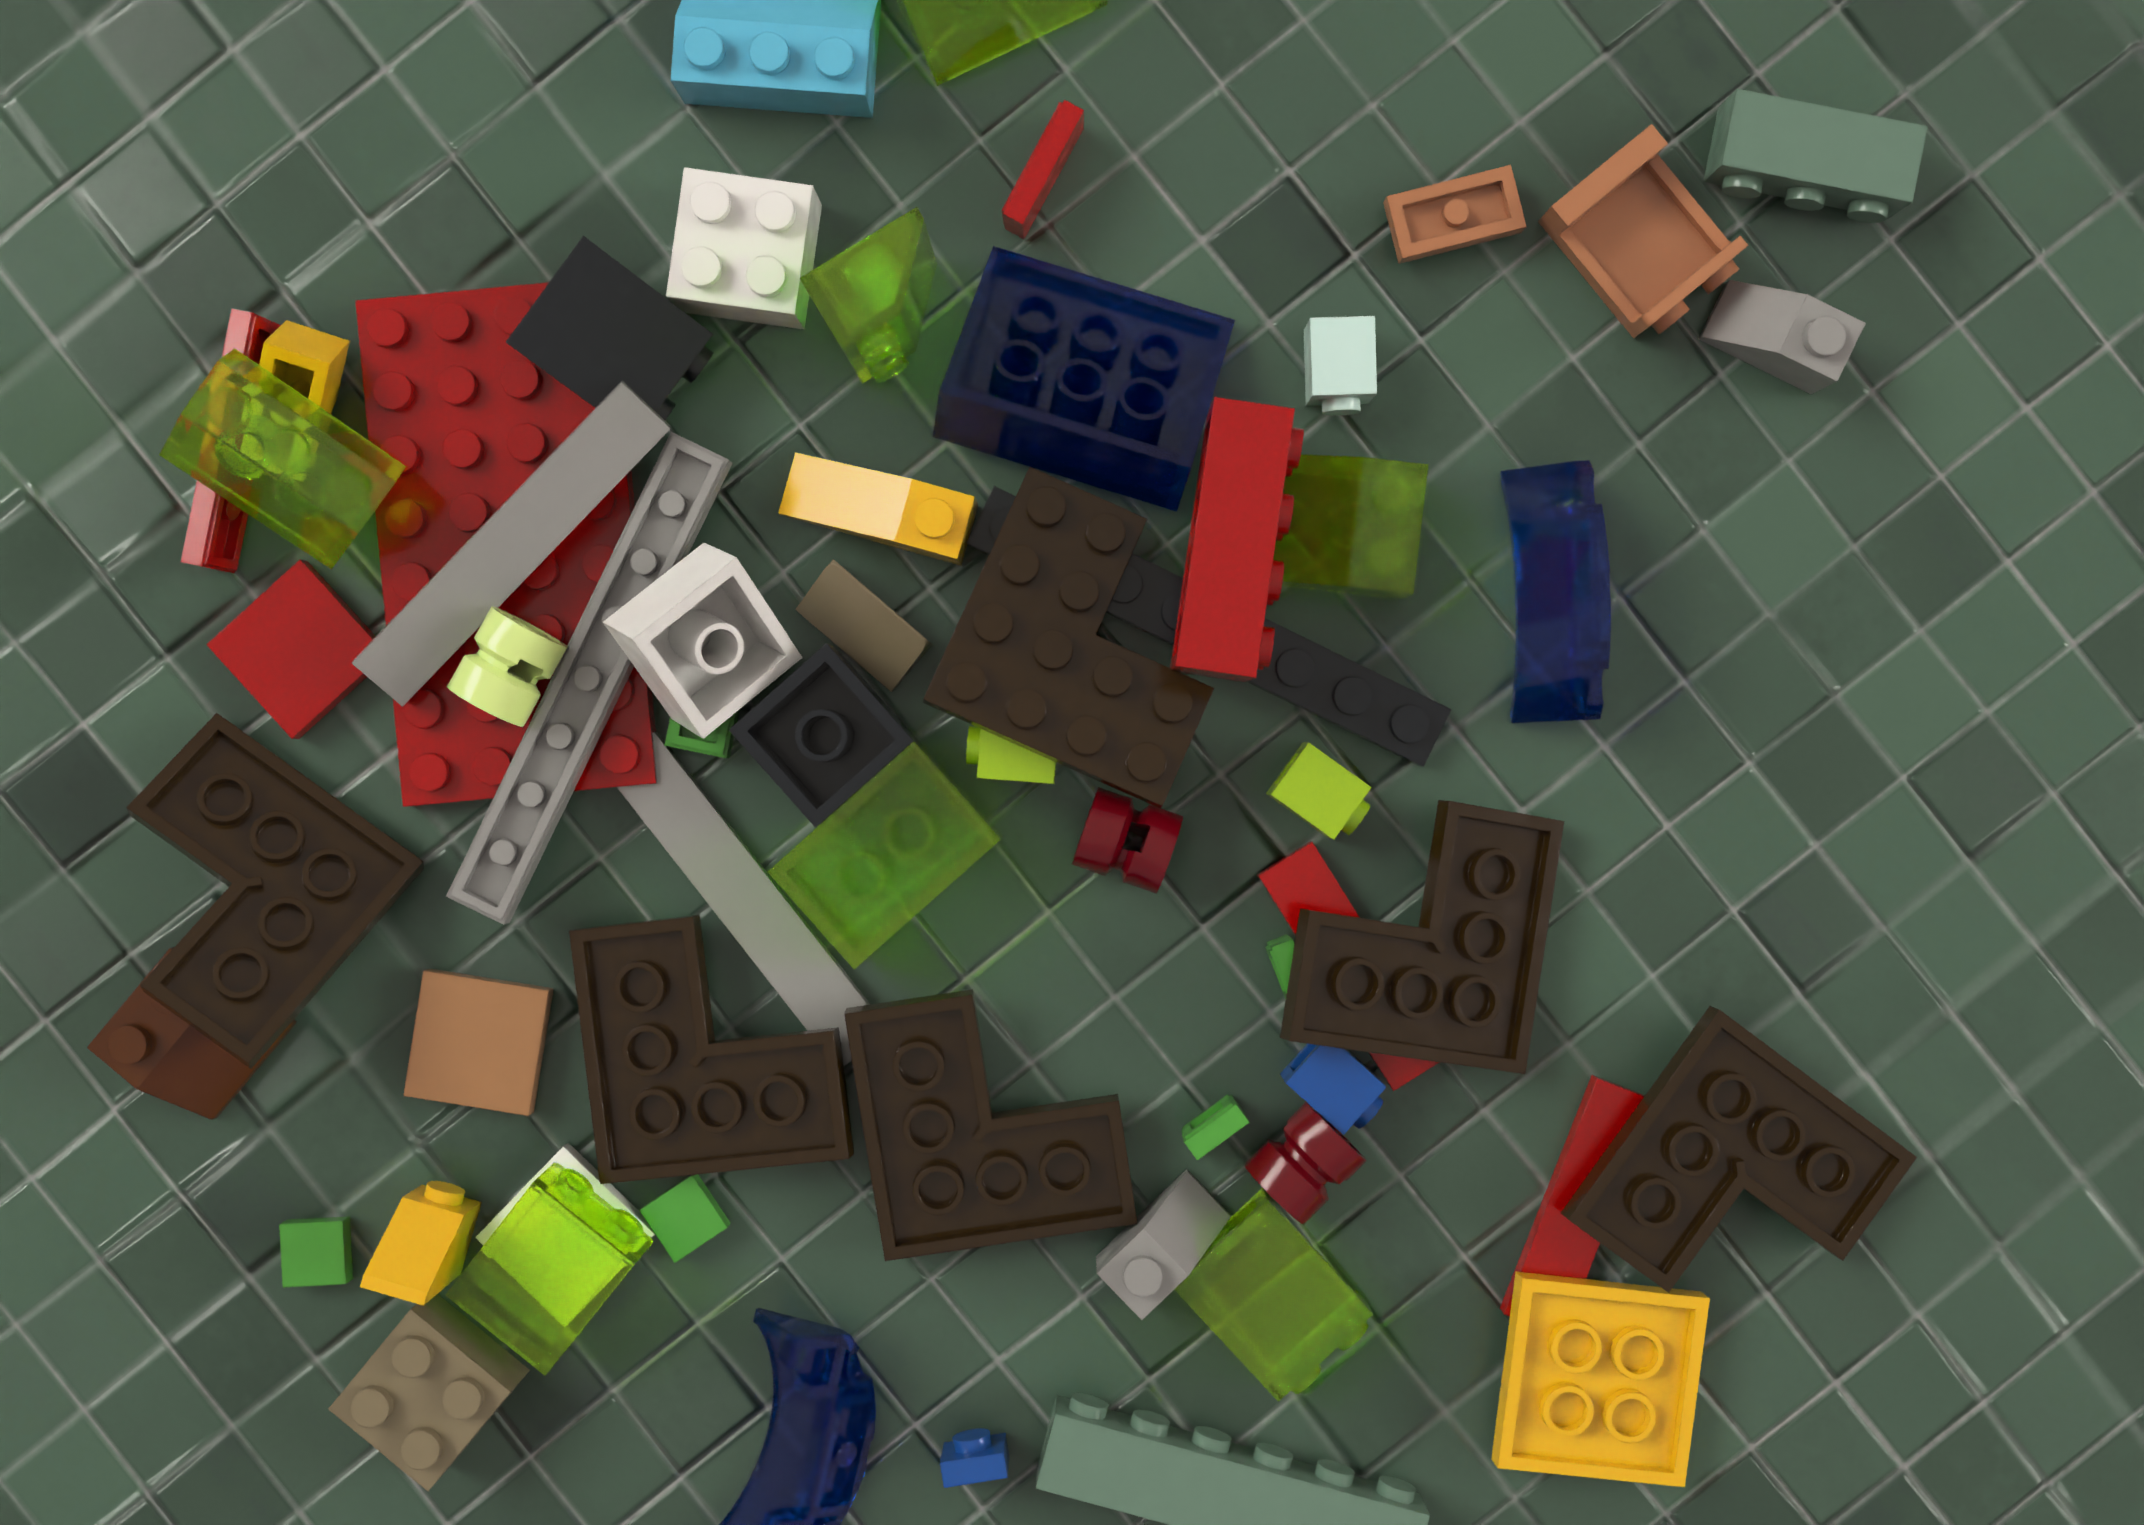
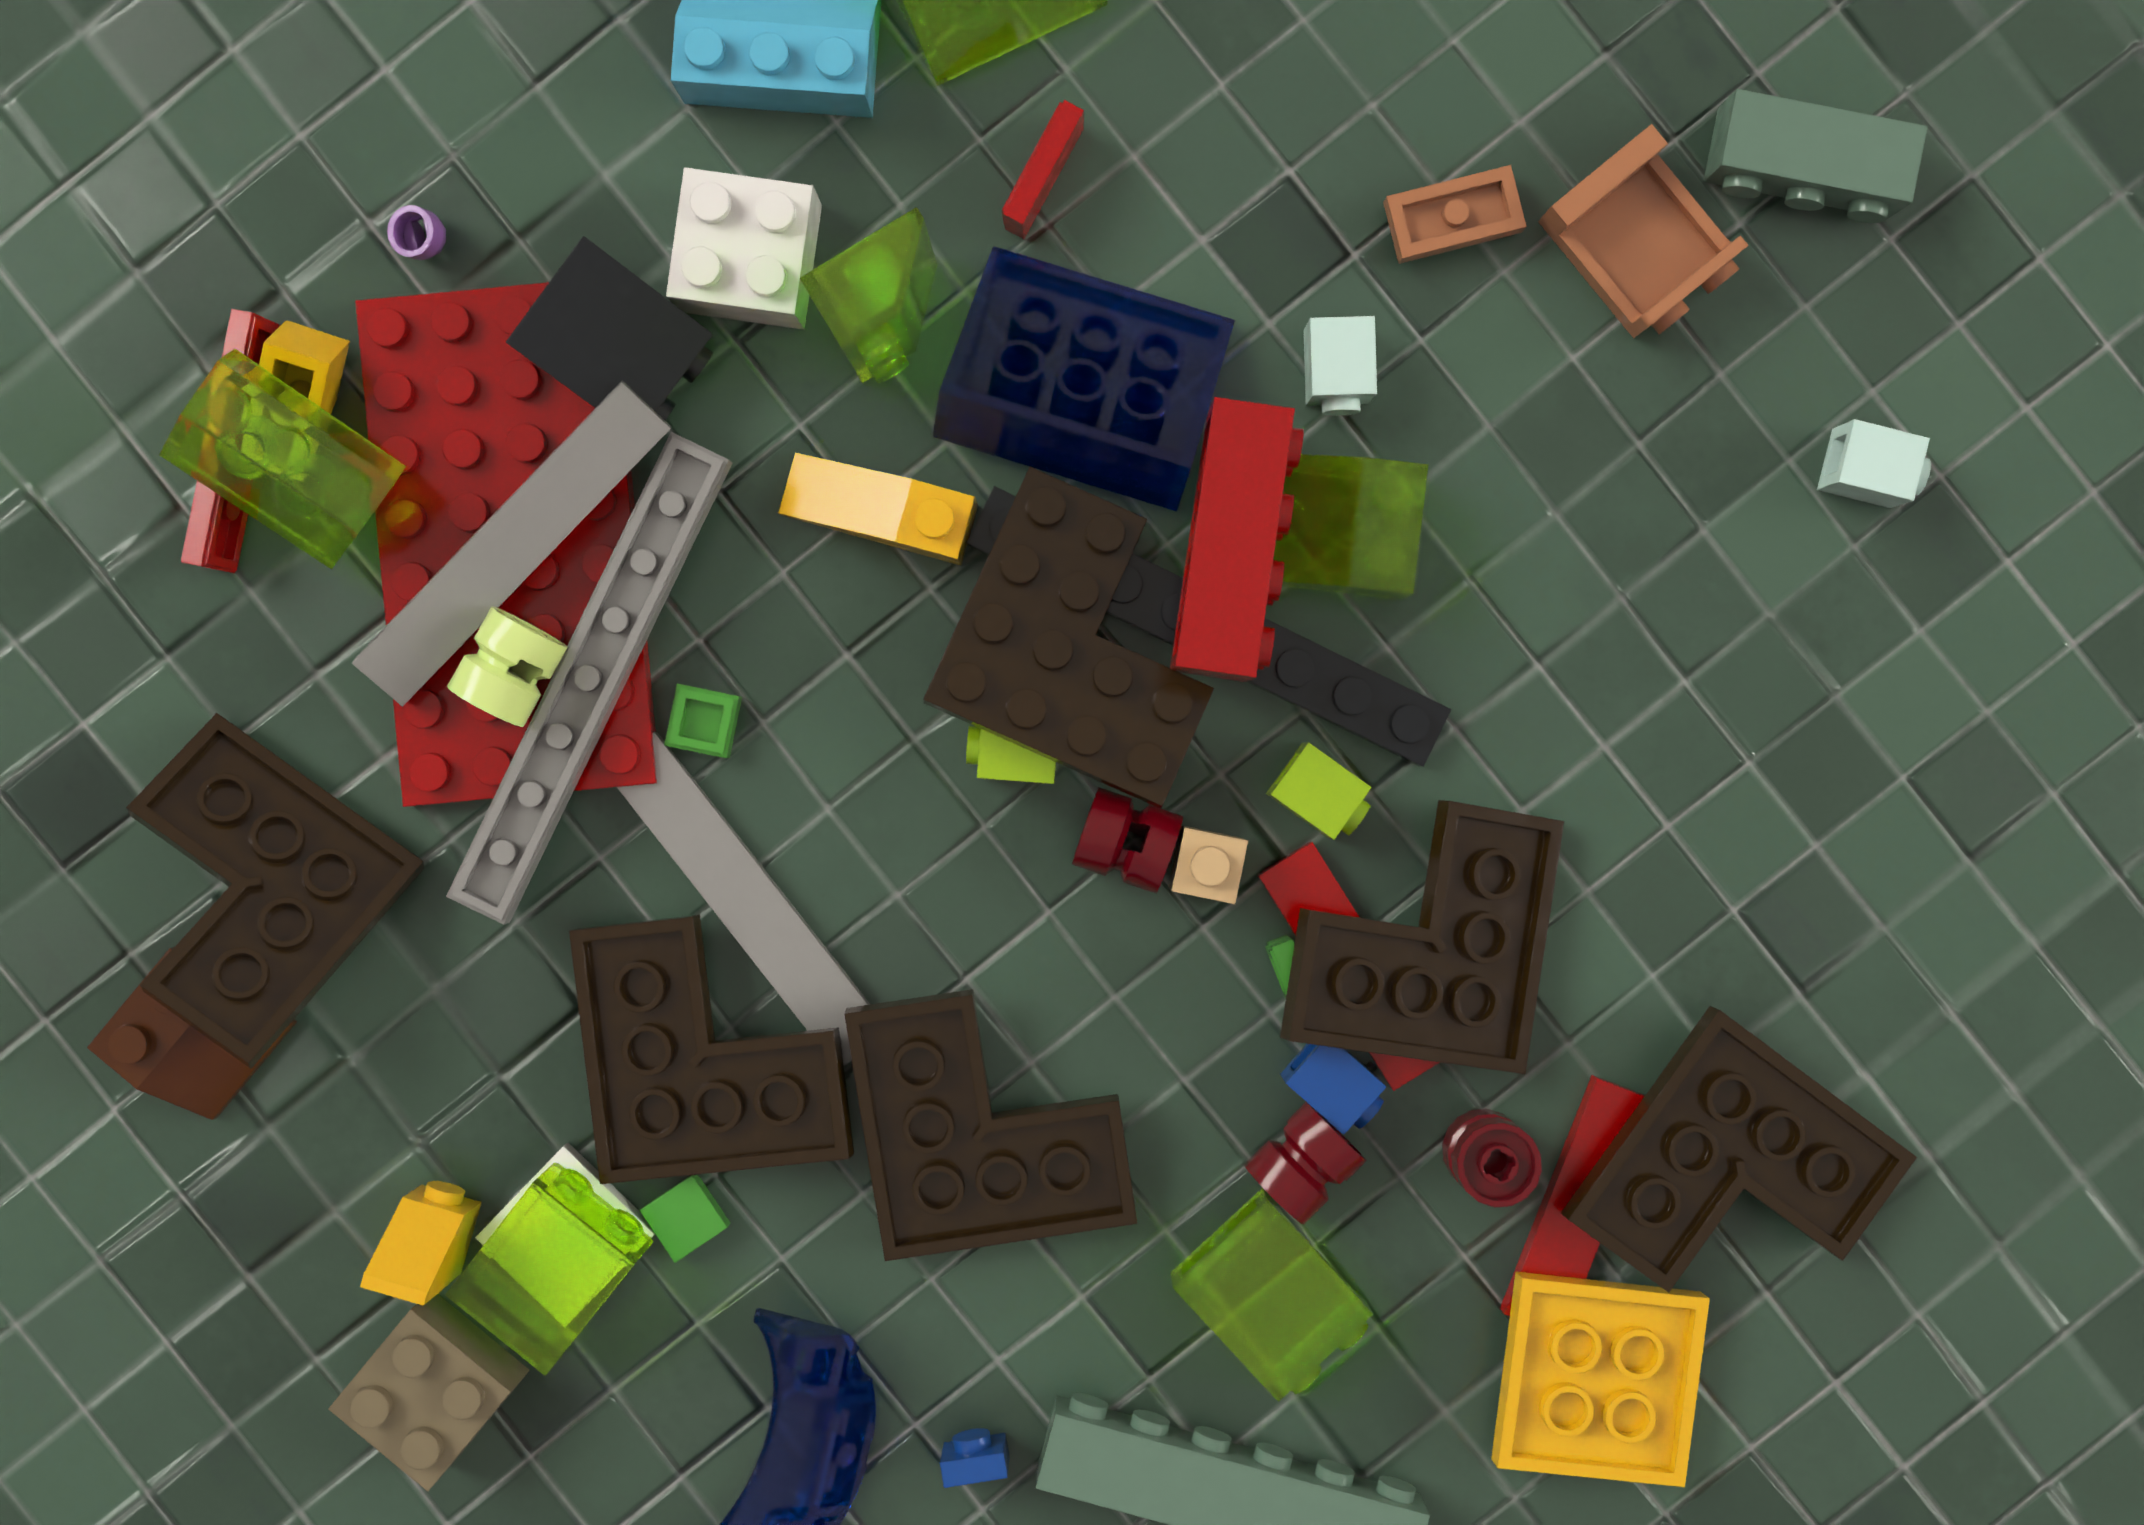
red tile [206,559,376,739] -> none
bright green tile [279,1216,353,1288] -> none
medium nougat tile [403,969,554,1116] -> none
white brick [603,543,803,739] -> none
black brick [729,643,919,828] -> none
clear neon green brick [768,741,1004,969] -> none
dark tan slope [795,559,933,692] -> none
light grey slope [1096,1169,1231,1320] -> none
bright green tile [1181,1094,1250,1160] -> none
clear blue windscreen [1500,460,1611,723] -> none
light grey slope [1698,280,1866,394] -> none
none -> medium lavender hinge [387,205,446,260]
none -> tan brick [1168,825,1248,904]
none -> dark red wheel [1442,1109,1542,1208]
none -> light aqua brick [1817,419,1931,508]

